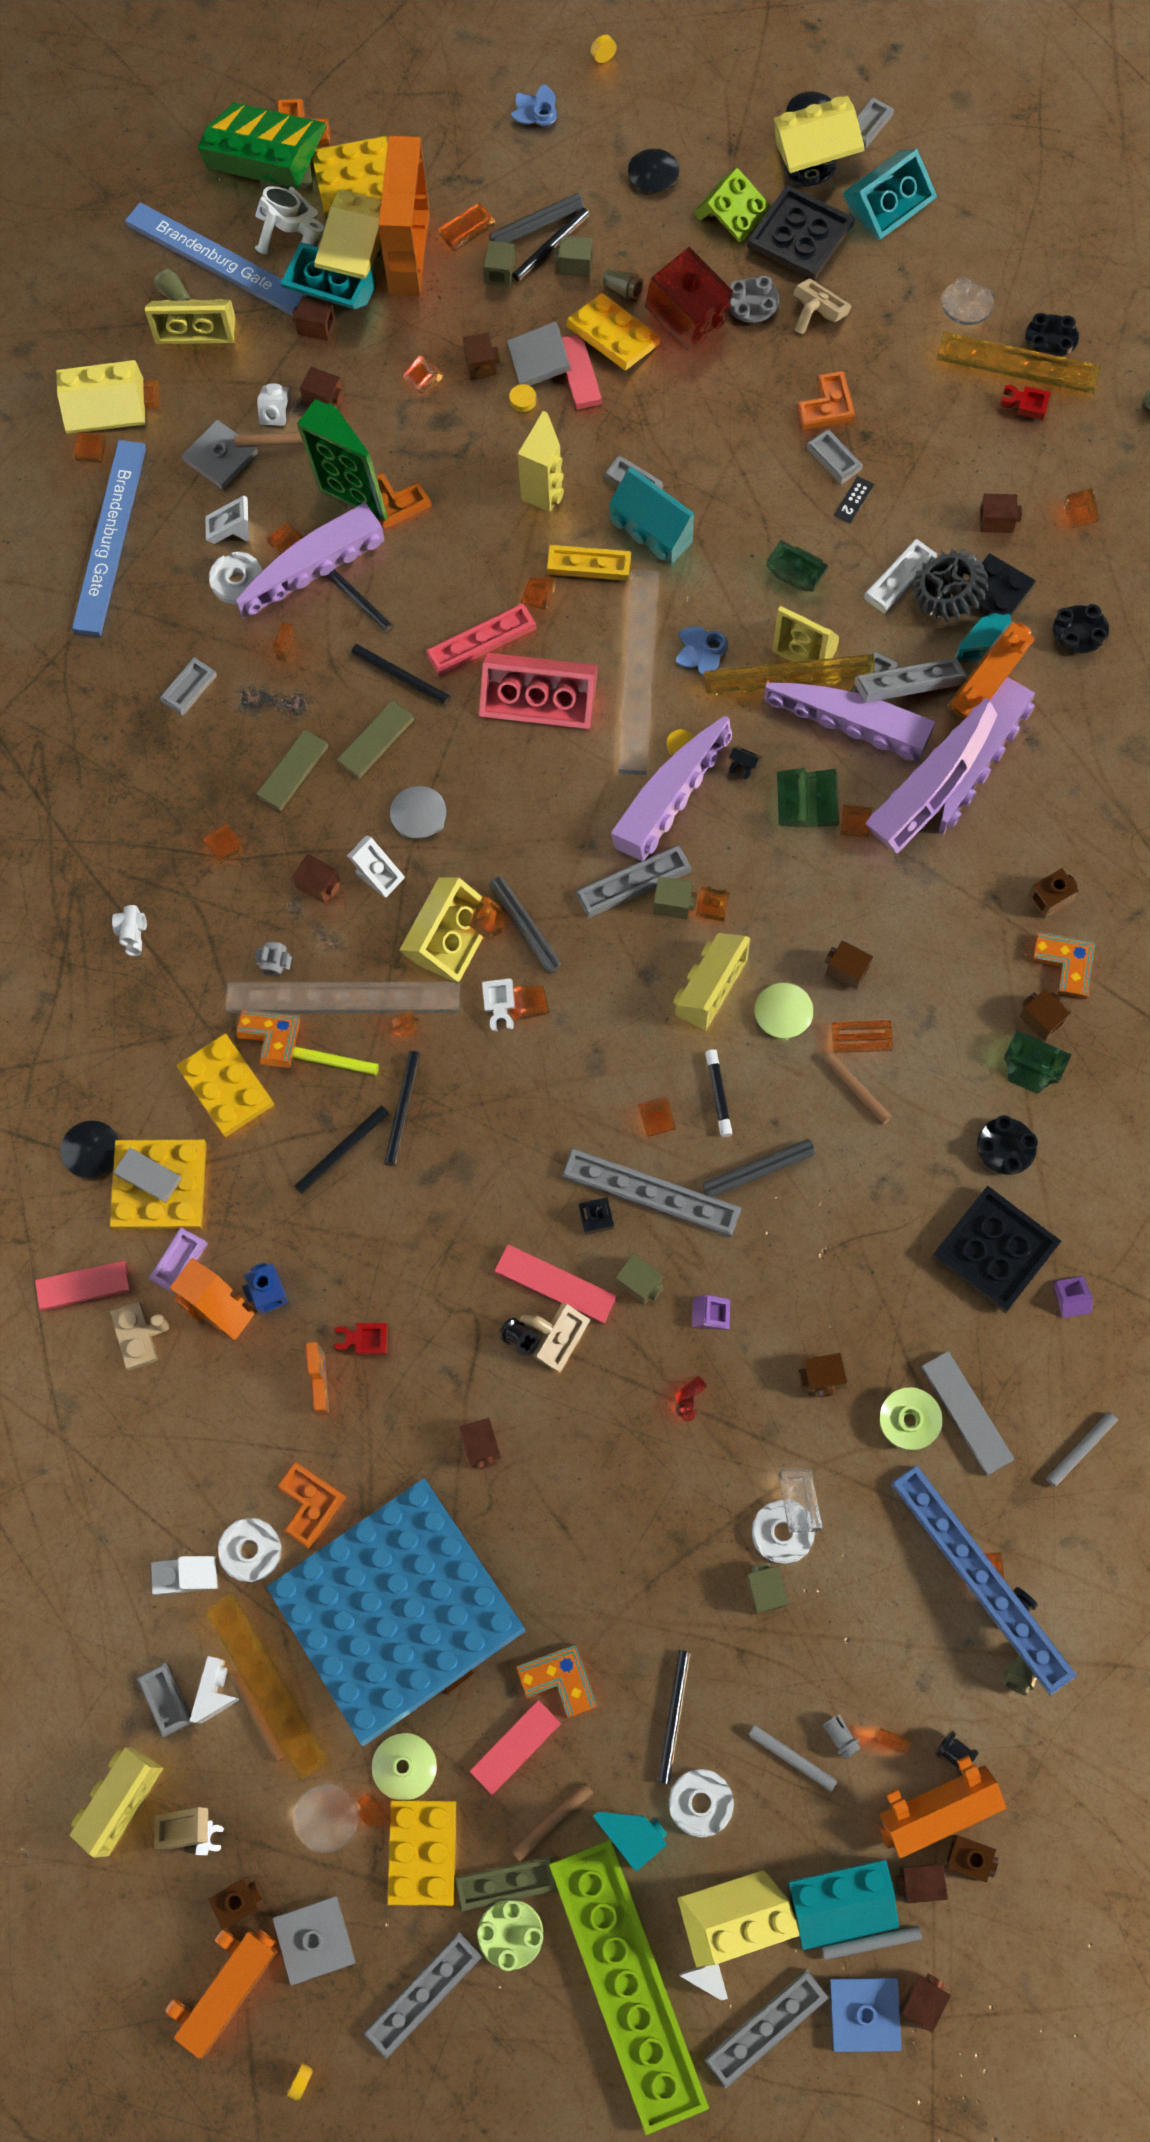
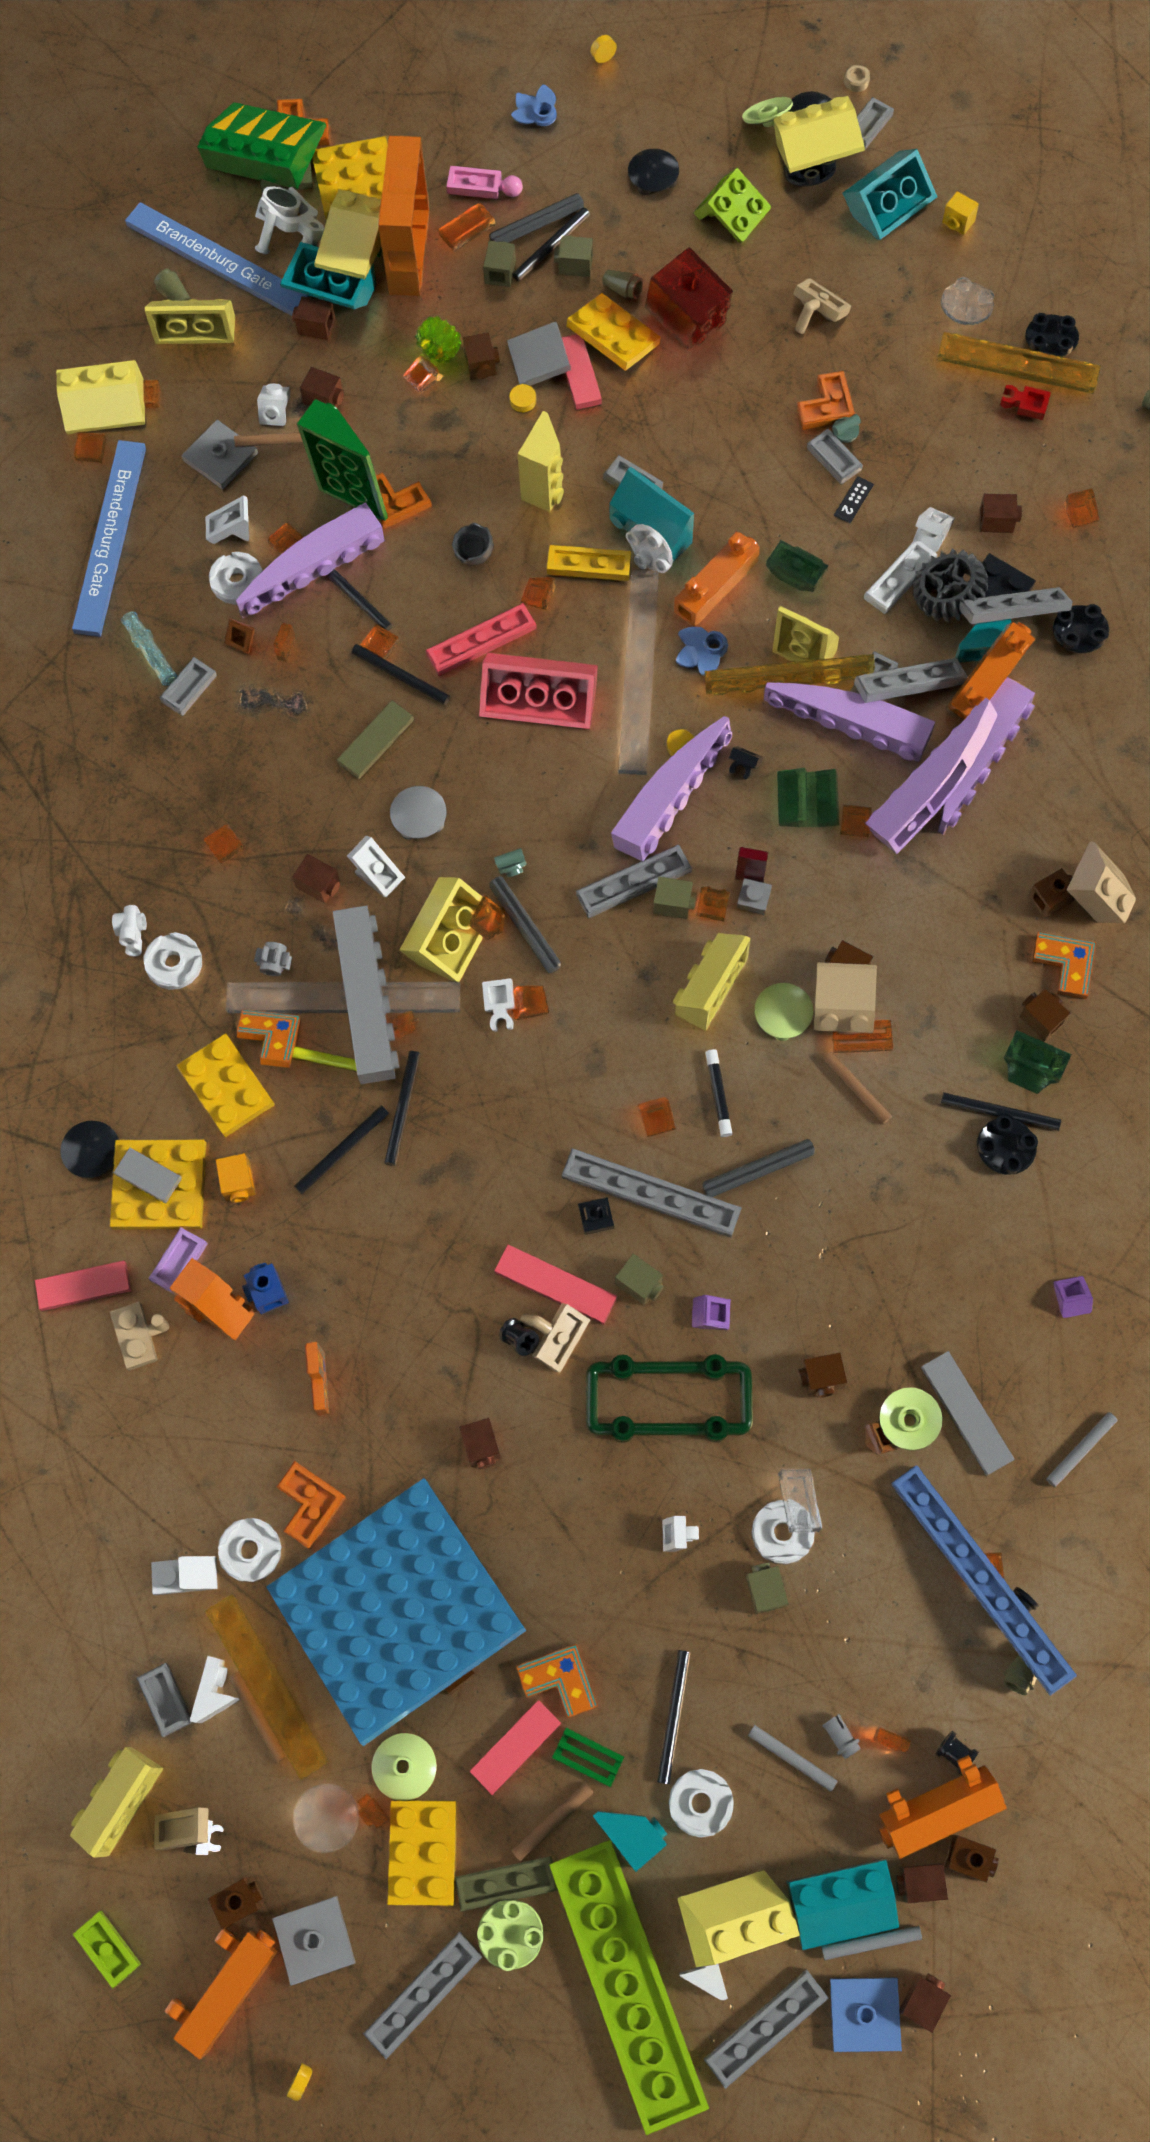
olive tile [256,729,329,812] -> none
red plate [334,1323,388,1355] -> none
clear red arm [675,1375,707,1422] -> none
light grey dish [727,276,779,323] -> none
black plate [747,185,855,281] -> none
black plate [932,1185,1061,1313] -> none
none -> lime plate [73,1911,141,1989]
none -> clear light blue pin [121,611,178,686]
none -> white tile [143,932,202,990]
none -> light orange brick [215,1153,256,1203]
none -> dark orange slope [224,618,255,654]
none -> light grey brick [333,905,400,1084]
none -> clear orange tile [360,624,400,660]
none -> clear neon green gear [415,316,462,363]
none -> bright pink plate [446,166,523,199]
none -> dark grey hair [452,523,494,566]
none -> sand green plate [494,848,527,877]
none -> green tile [552,1728,624,1788]
none -> dark green bar [586,1354,753,1443]
none -> white dish [626,524,673,573]
none -> white tile [662,1516,699,1552]
none -> orange brick [674,531,760,627]
none -> dark red tile [735,847,769,883]
none -> light grey plate [737,878,772,915]
none -> yellowish green dish [742,97,793,127]
none -> tan slope [814,962,877,1033]
none -> sand green plate [832,414,861,443]
none -> tan tile [844,65,870,92]
none -> dark orange slope [865,1421,897,1455]
none -> white slope [913,507,955,552]
none -> black bar [941,1092,1061,1131]
none -> yellow plate [942,191,979,235]
none -> light grey tile [959,587,1073,624]
none -> tan slope [1067,842,1136,923]

